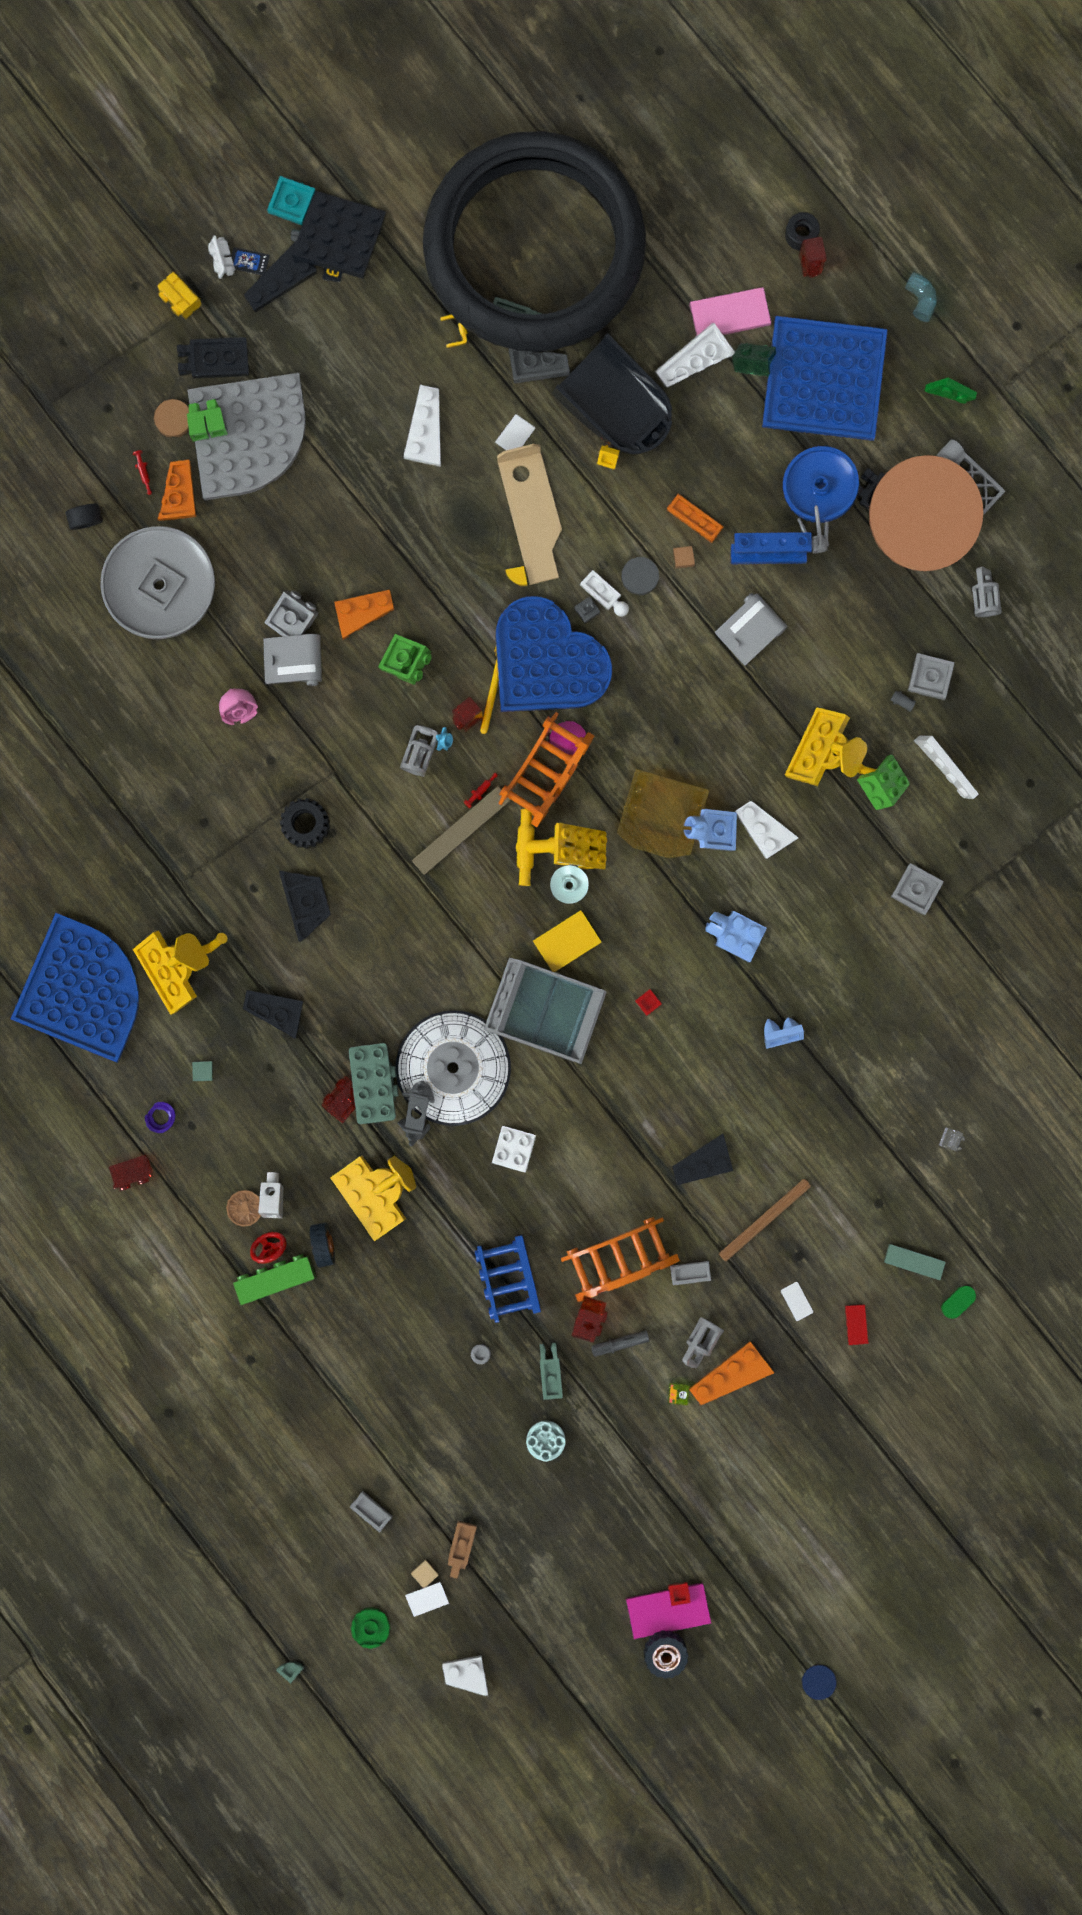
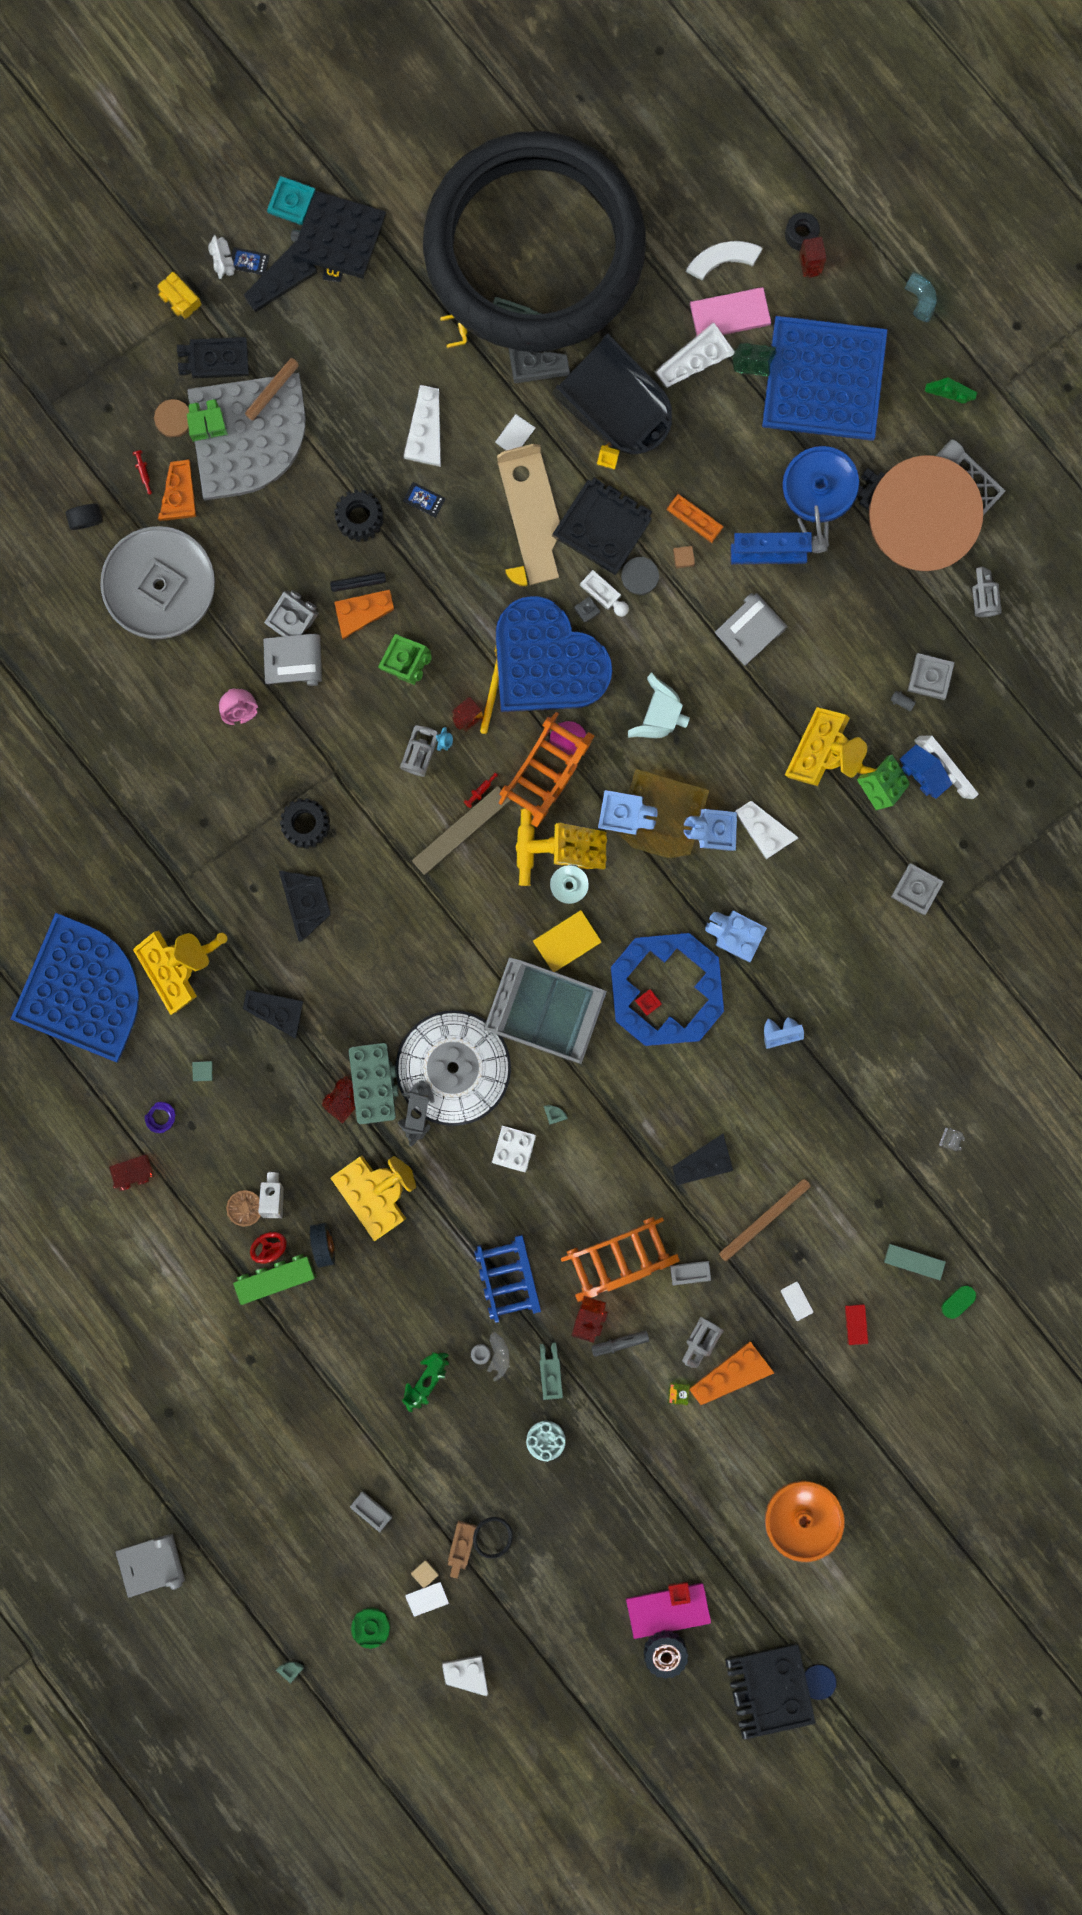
none -> light grey door [116,1534,185,1598]
none -> medium nougat axle [245,358,299,420]
none -> black axle [330,572,386,592]
none -> black tyre [334,489,384,542]
none -> green piece [402,1352,449,1412]
none -> black sticker [403,482,446,518]
none -> black tyre [473,1517,513,1559]
none -> clear piece [487,1332,509,1381]
none -> sand green tile [544,1105,568,1124]
none -> black hinge [552,476,653,576]
none -> light blue plate [598,790,657,835]
none -> blue plate [611,933,724,1046]
none -> light aqua torso [628,672,690,738]
none -> white tile [686,241,762,281]
none -> black hinge [725,1643,816,1739]
none -> orange dish [765,1481,844,1562]
none -> blue brick [899,744,952,799]

